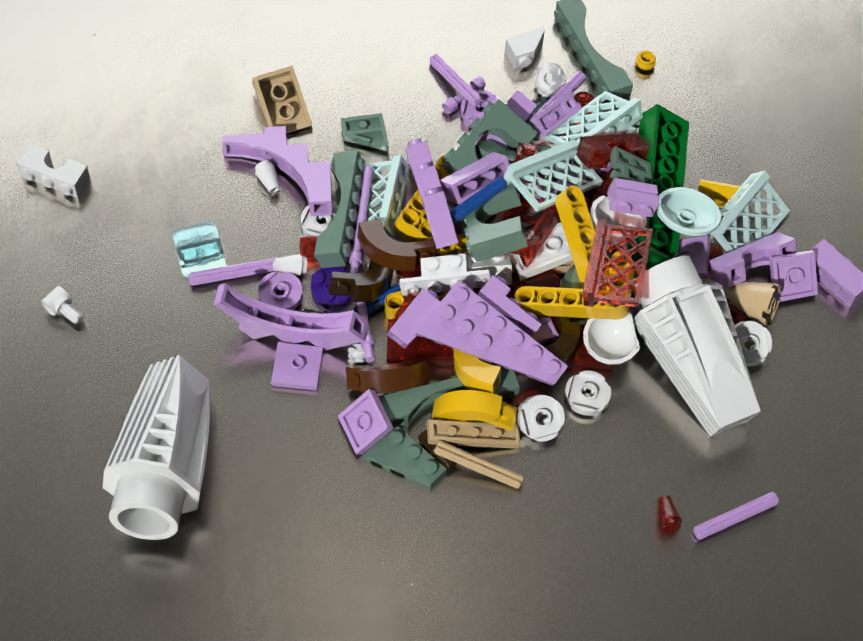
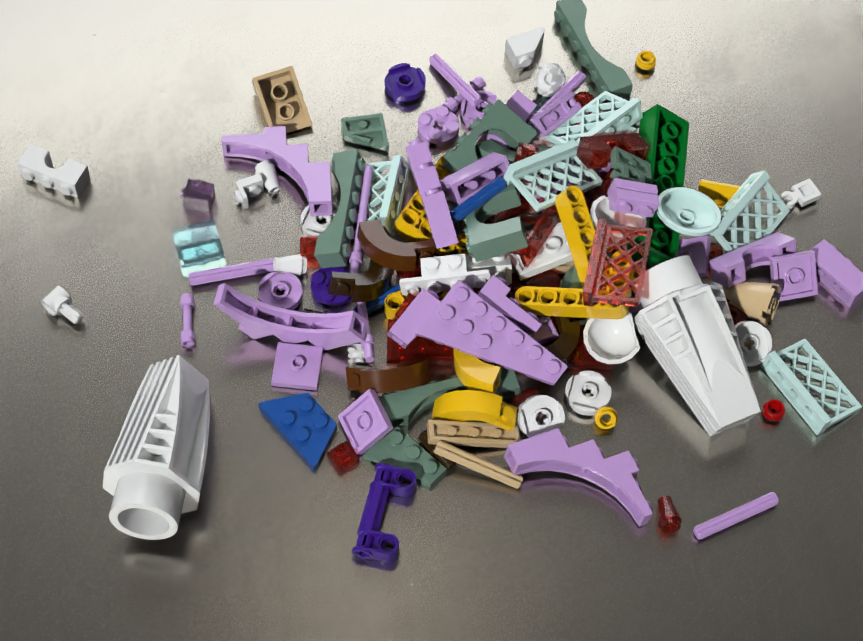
none -> clear purple brick [180,179,215,213]
none -> lavender bar [180,293,195,347]
none -> white bracket [234,173,264,209]
none -> blue wing [258,392,337,470]
none -> clear red tile [327,441,360,474]
none -> dark purple piece [352,463,417,563]
none -> dark purple plate [384,63,426,103]
none -> lavender plate [418,106,459,147]
none -> lavender arch [504,428,653,527]
none -> yellow plate [595,406,618,429]
none -> light aqua fence [761,339,862,435]
none -> red plate [762,399,785,421]
none -> white plate [780,178,822,209]

